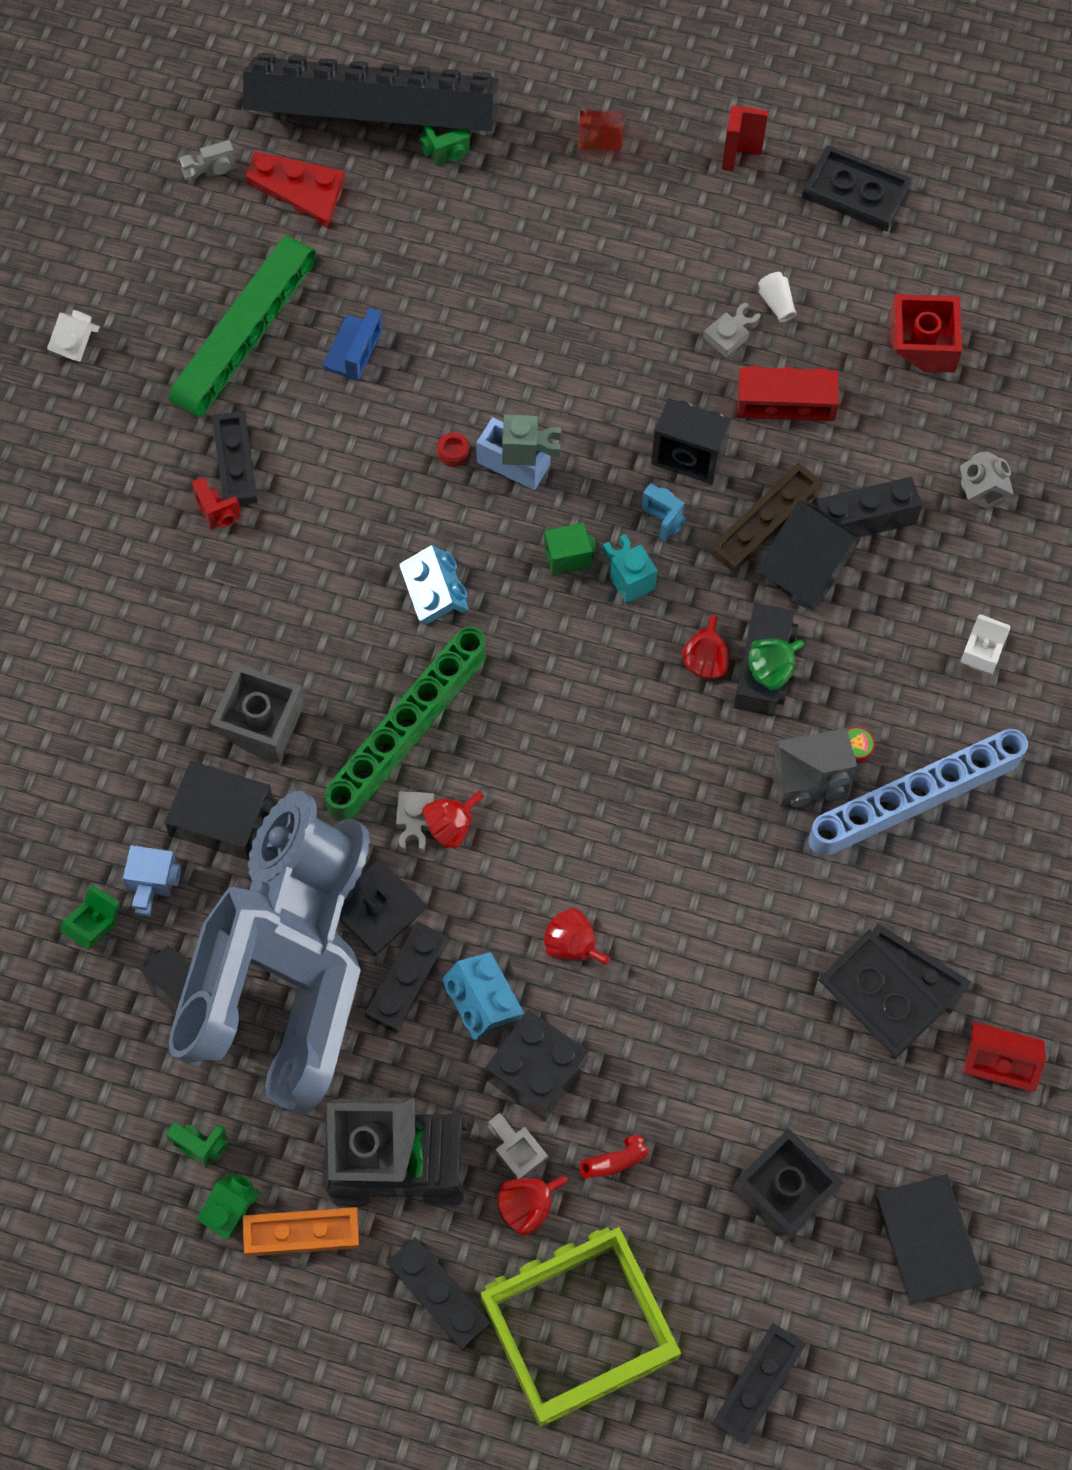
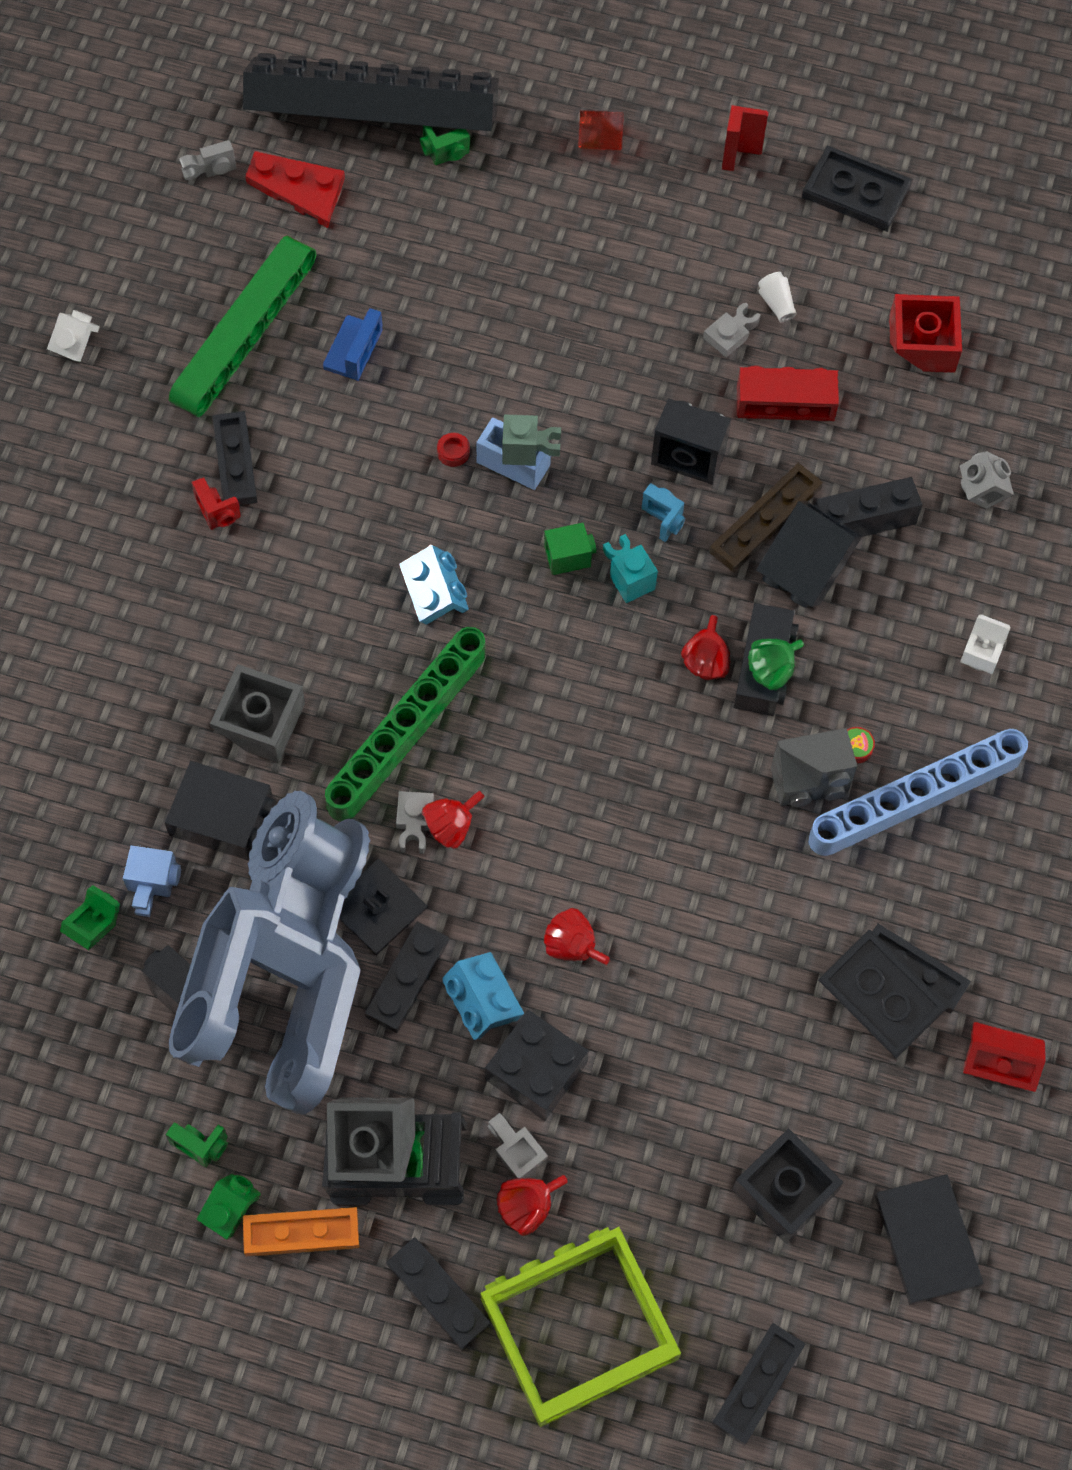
red arm [580,1135,649,1178] -> none

